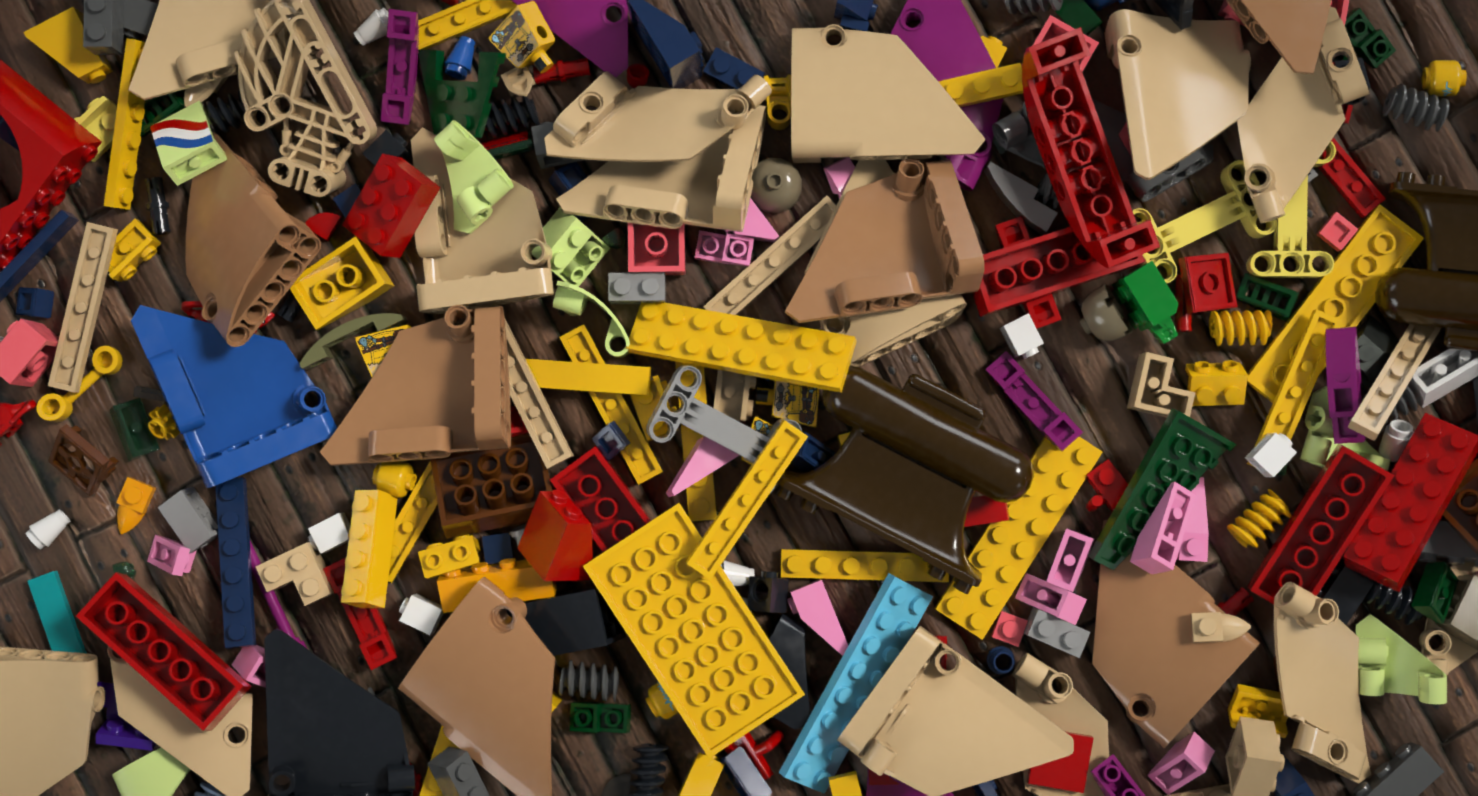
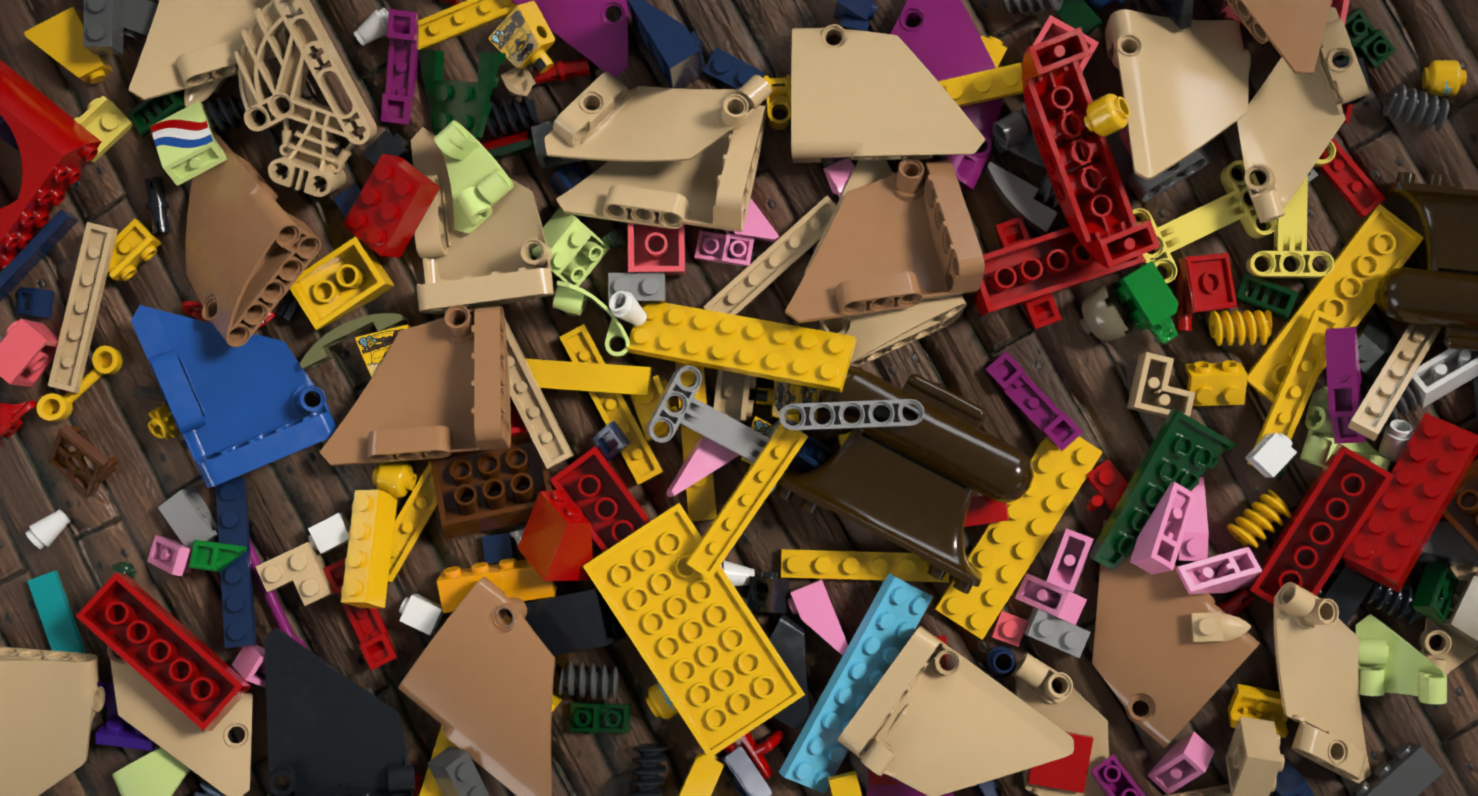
yellow plate [104,38,145,210] -> none
clear green slope [110,398,160,461] -> none
light orange plate [116,477,156,534] -> none
red tile [305,212,343,241] -> none
yellow bracket [418,534,481,579] -> none
blue cone [444,36,475,80] -> none
red hinge [626,64,649,88] -> none
dark tan cylinder [751,158,802,214] -> none
white brick [1000,313,1044,359] -> none
coral plate [1316,212,1358,252] -> none
none -> green tile [189,540,247,572]
none -> white cone [609,291,647,326]
none -> light grey beam [780,399,924,430]
none -> yellow head [1084,94,1130,137]
none -> bright pink slope [1176,547,1262,594]

